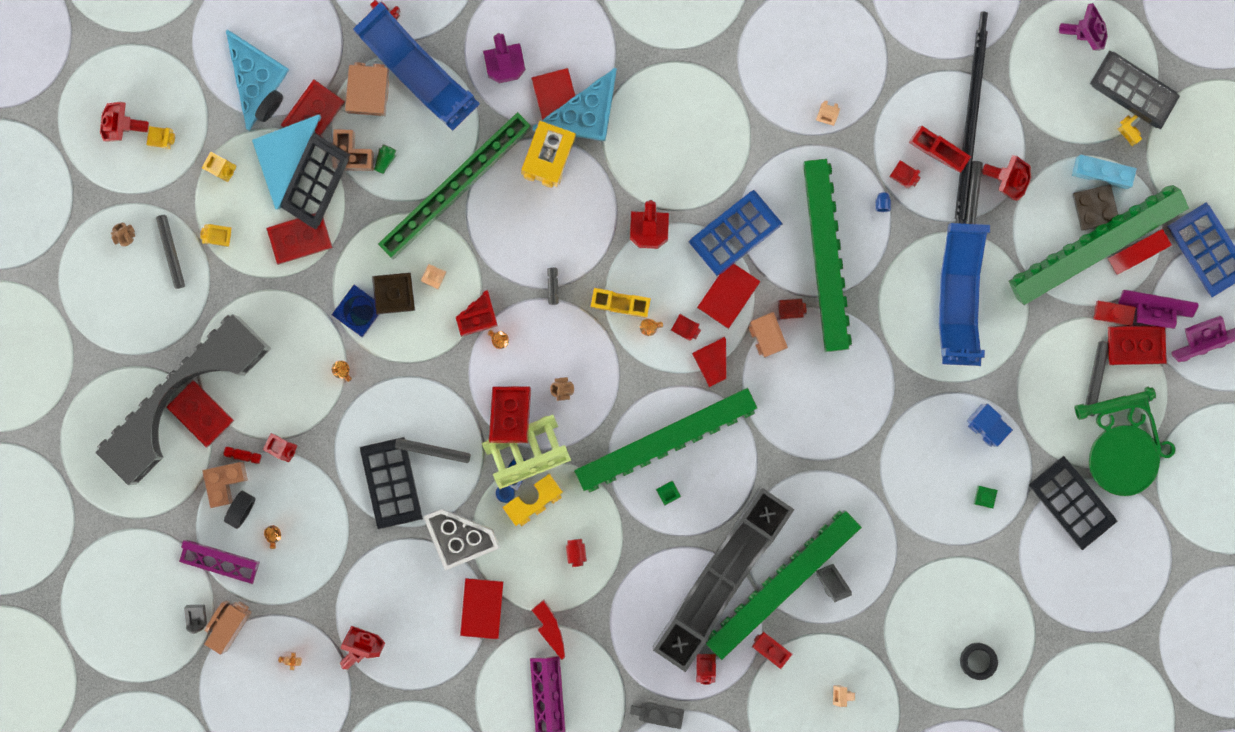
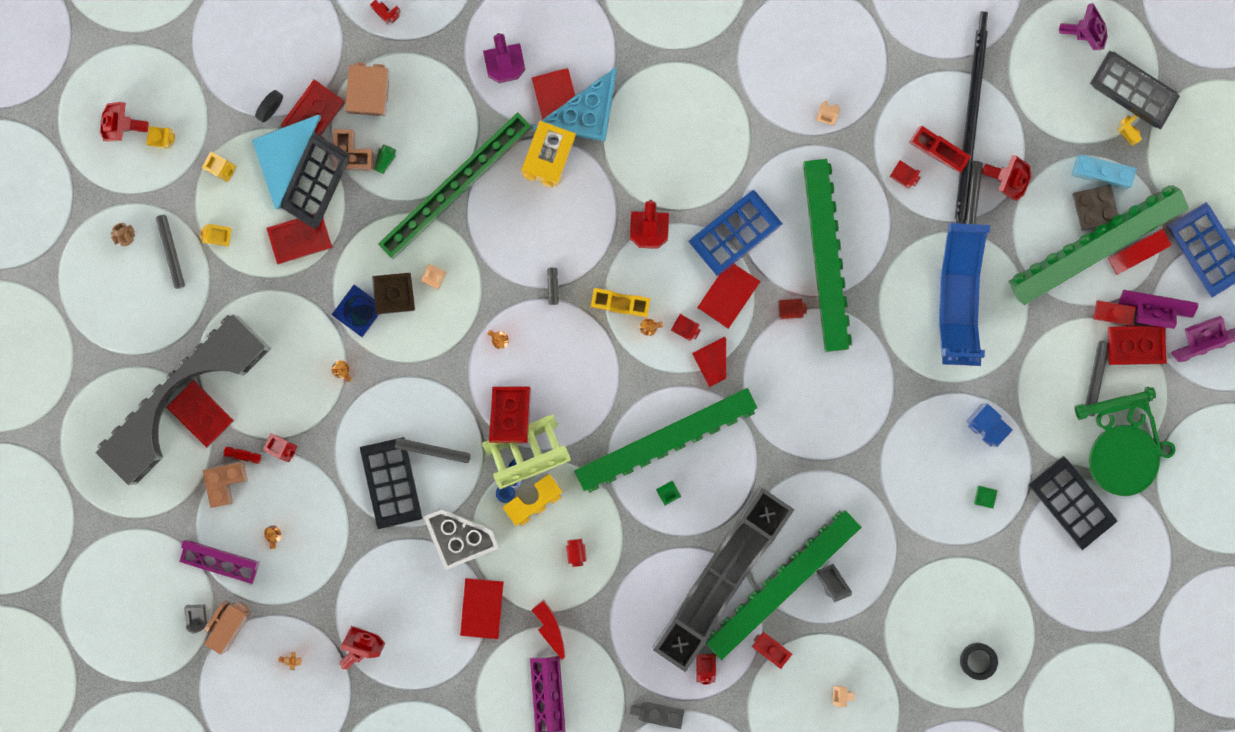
black tyre [224,490,256,529] -> none
medium azure tile [226,29,289,131] -> none
blue panel [353,2,480,131] -> none
red wing [456,290,498,337] -> none
medium nougat gear [550,377,574,401] -> none
nougat slope [748,312,788,358] -> none
blue hose [875,192,891,212] -> none

